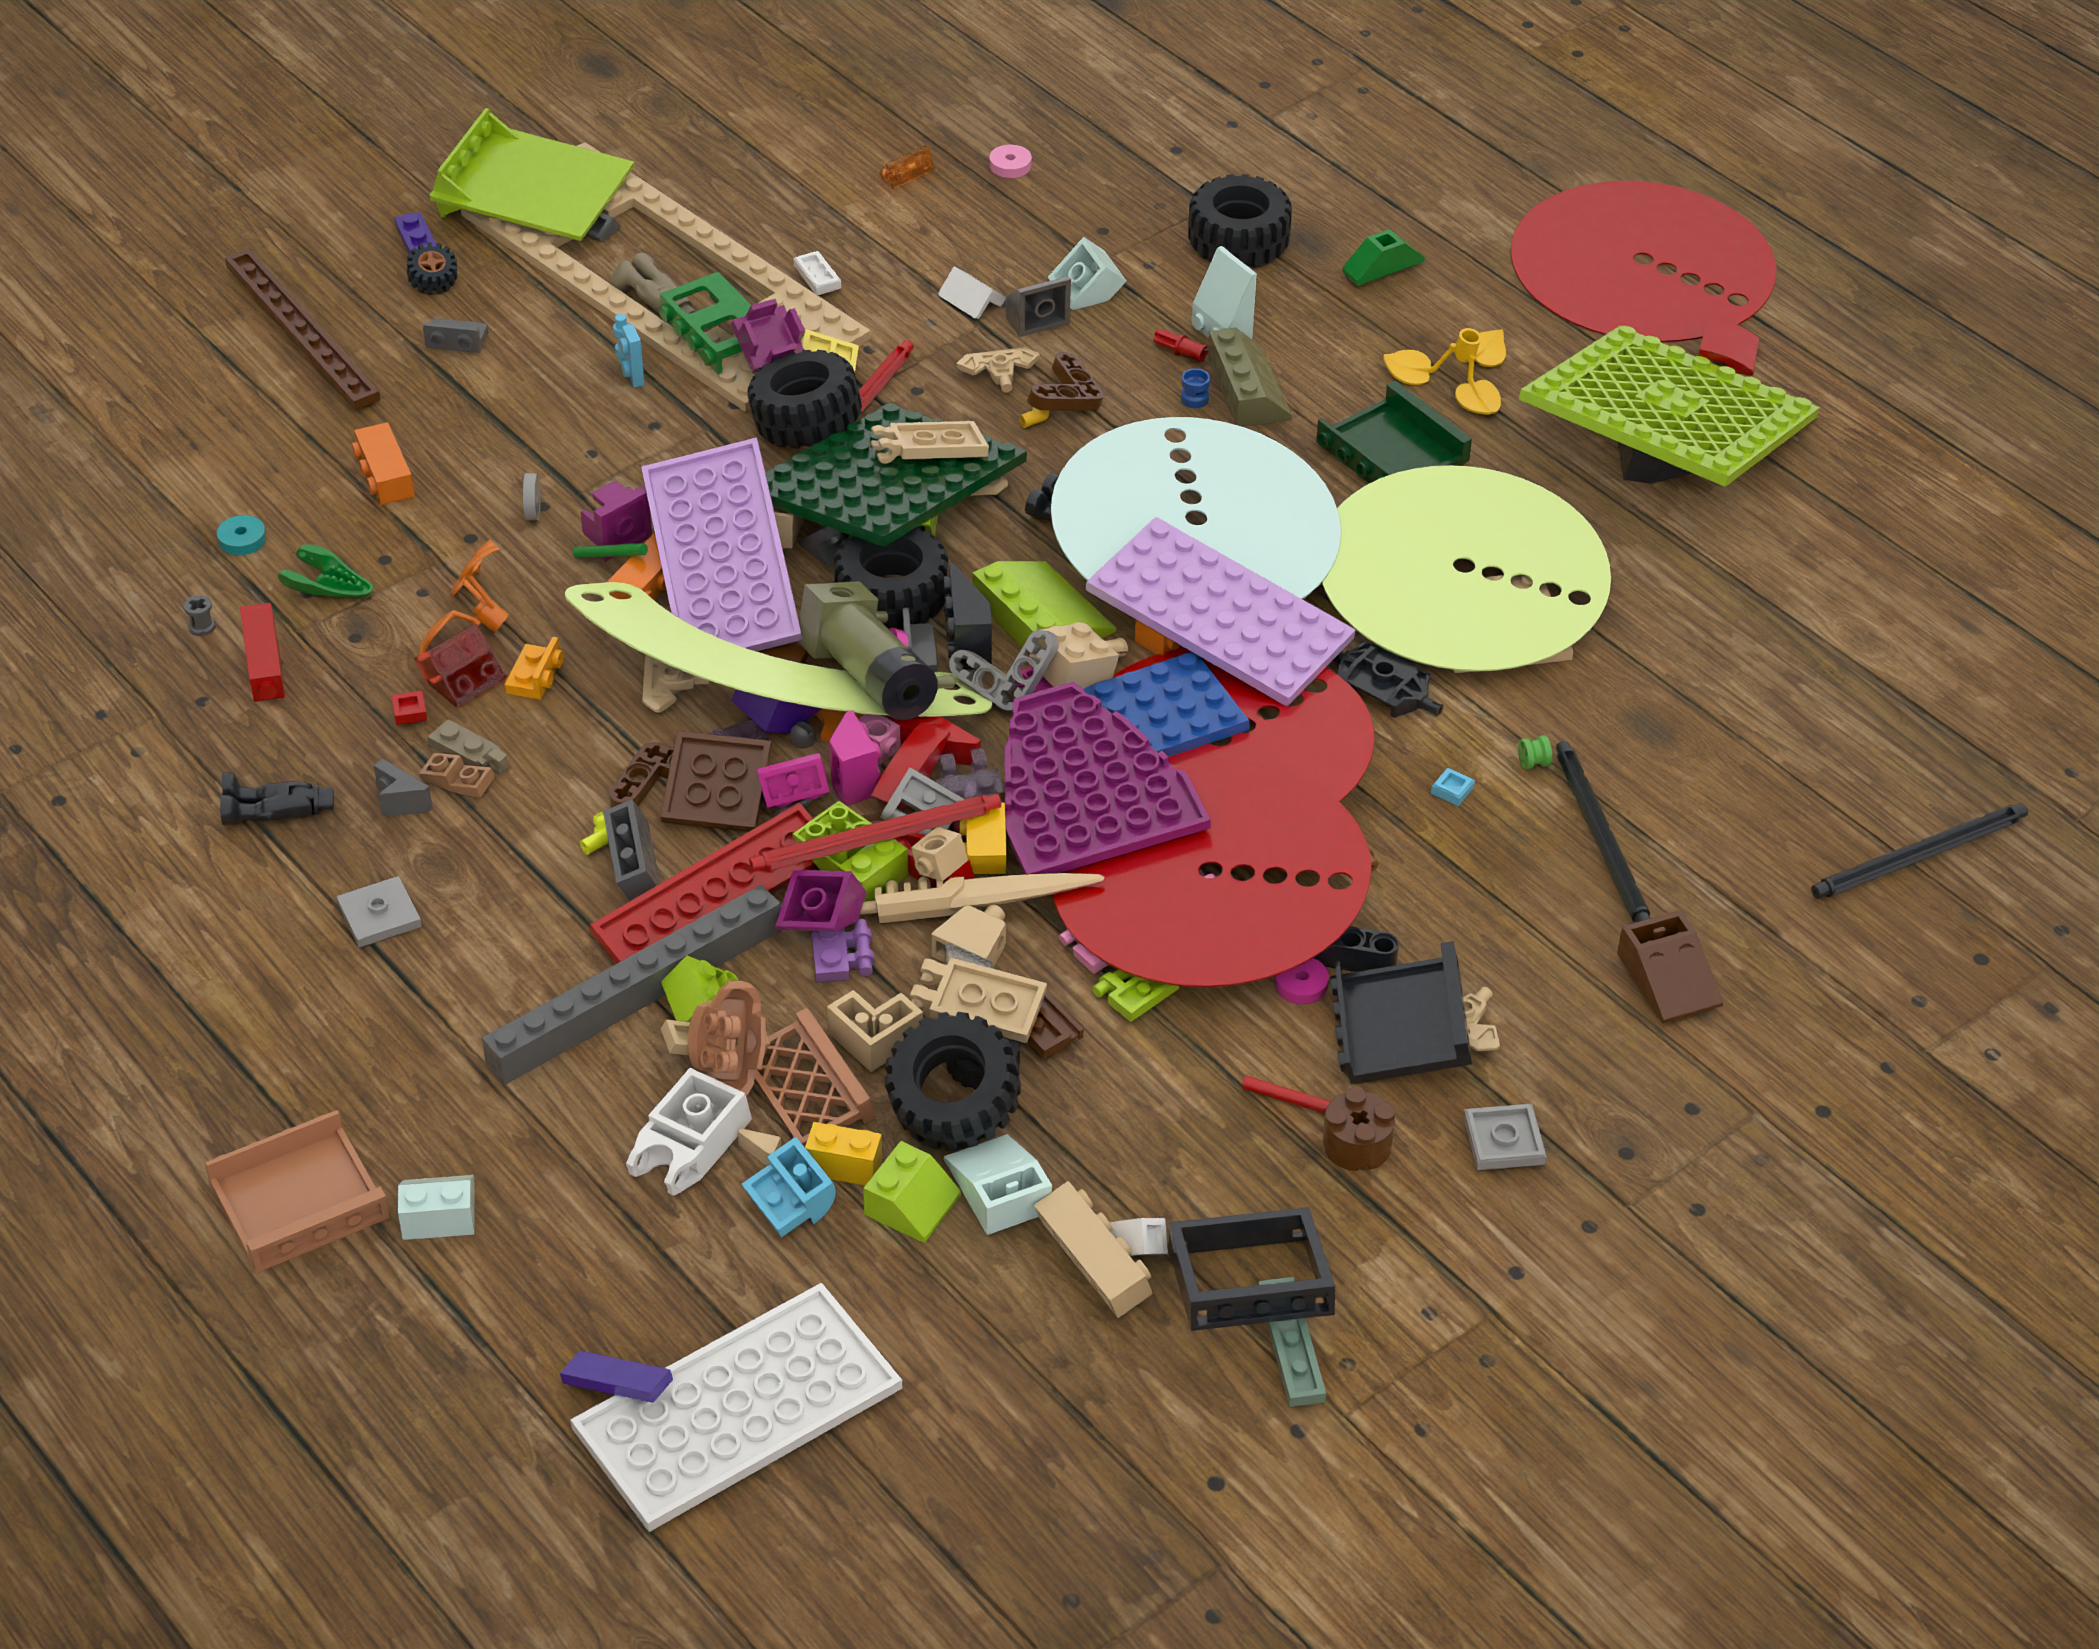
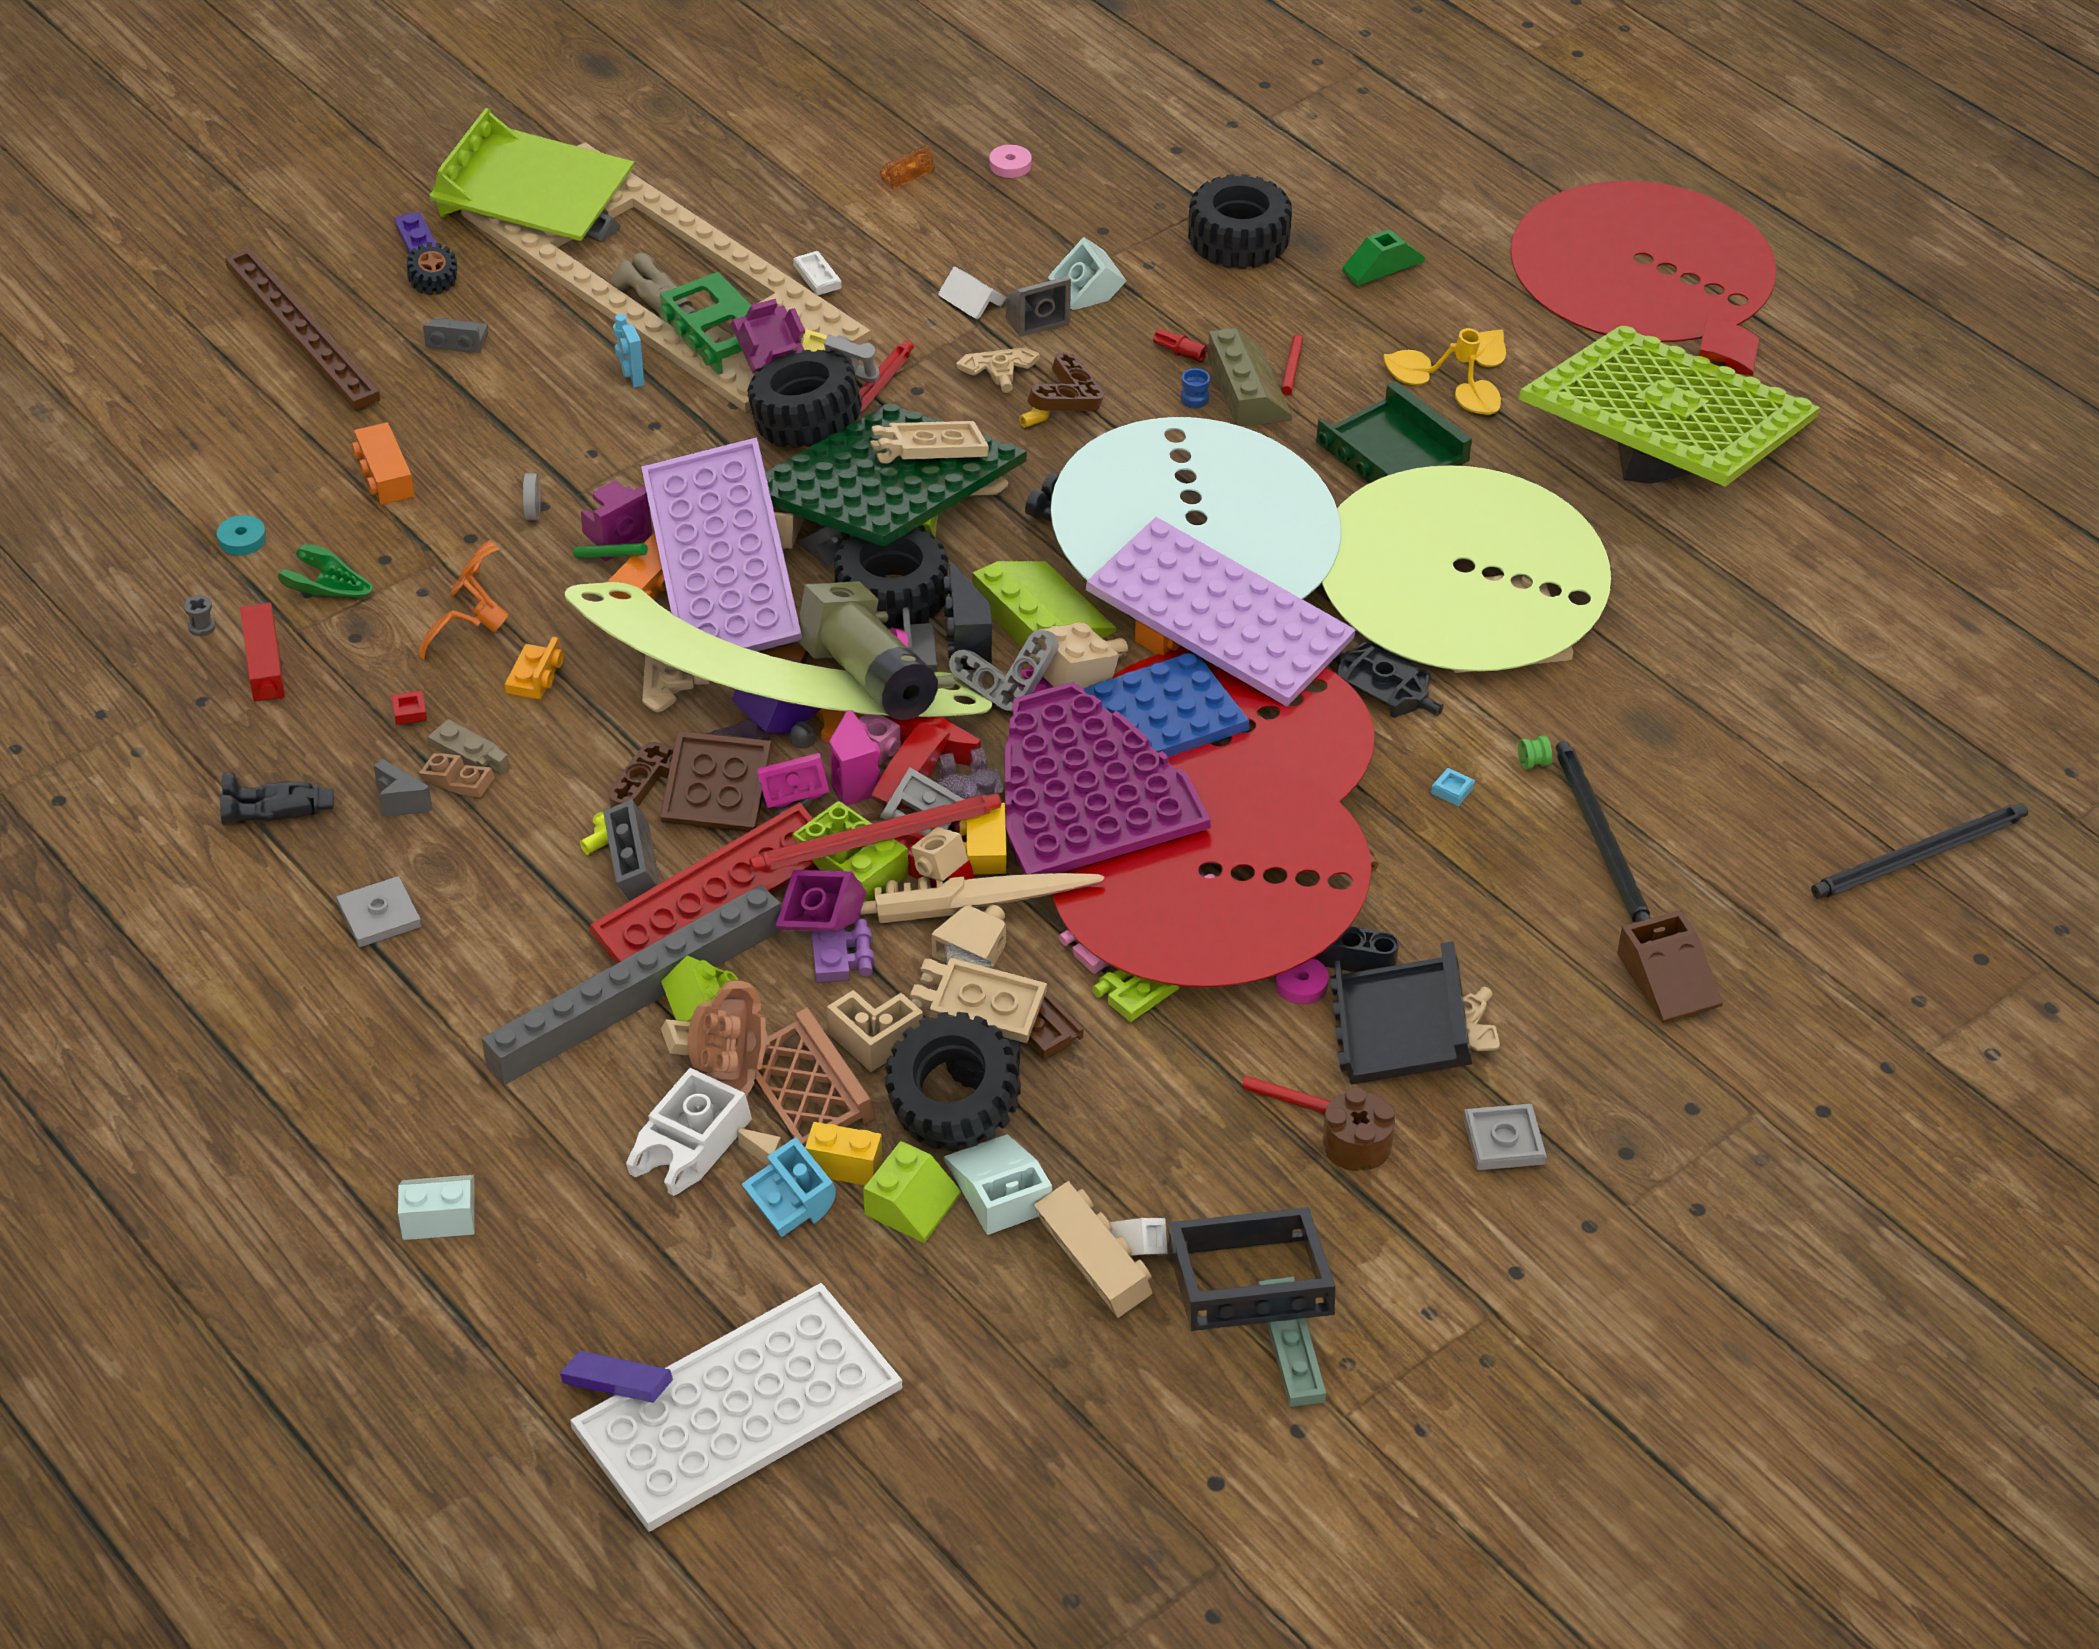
nougat panel [205,1110,390,1273] -> none
clear red slope [414,624,507,707] -> none
light aqua slope [1191,246,1257,339] -> none
none -> light grey plate [824,334,880,383]
none -> red bar [1281,335,1303,395]

